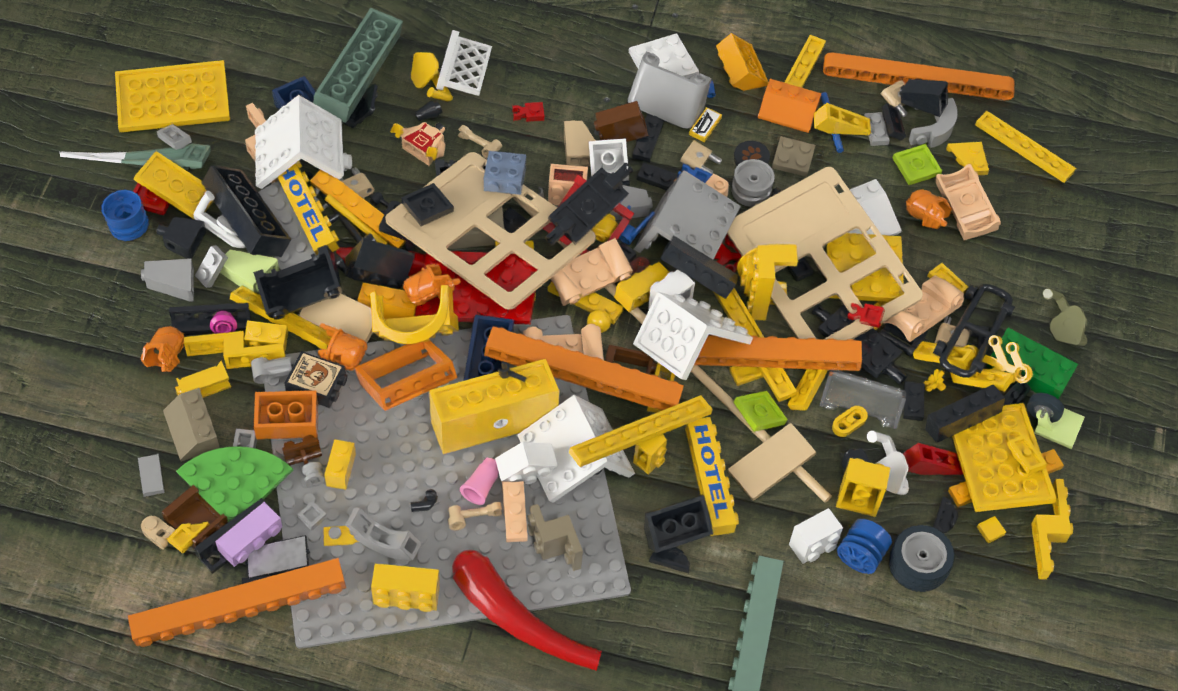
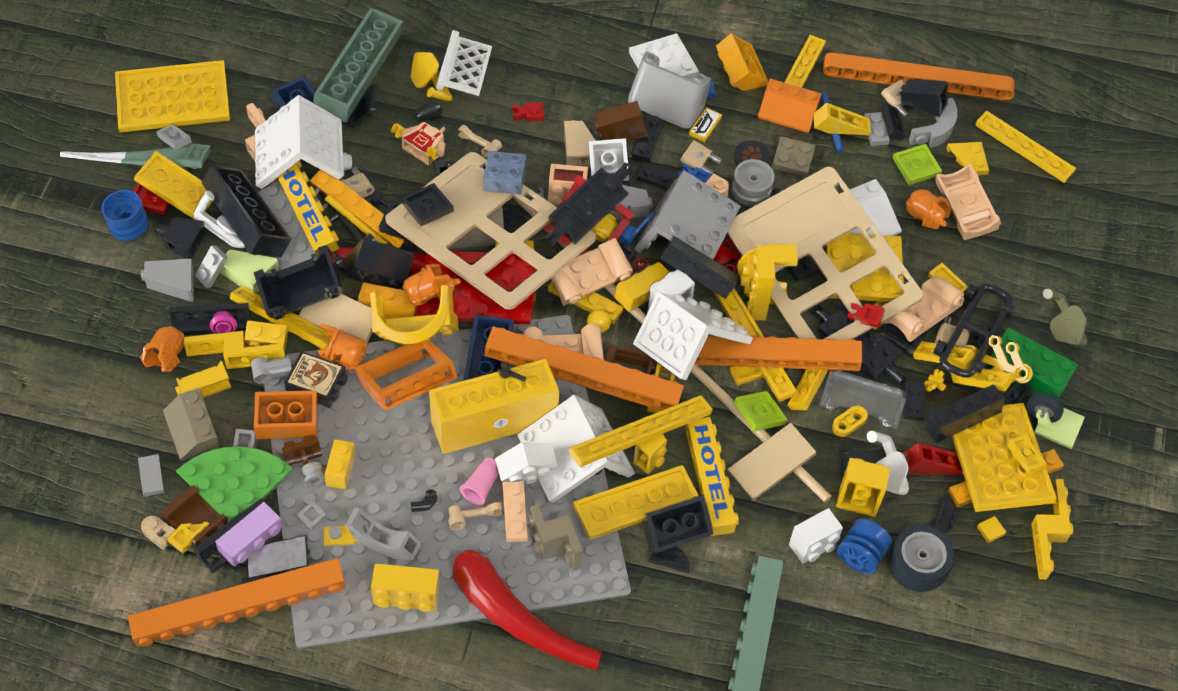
none -> yellow plate [572,465,699,540]

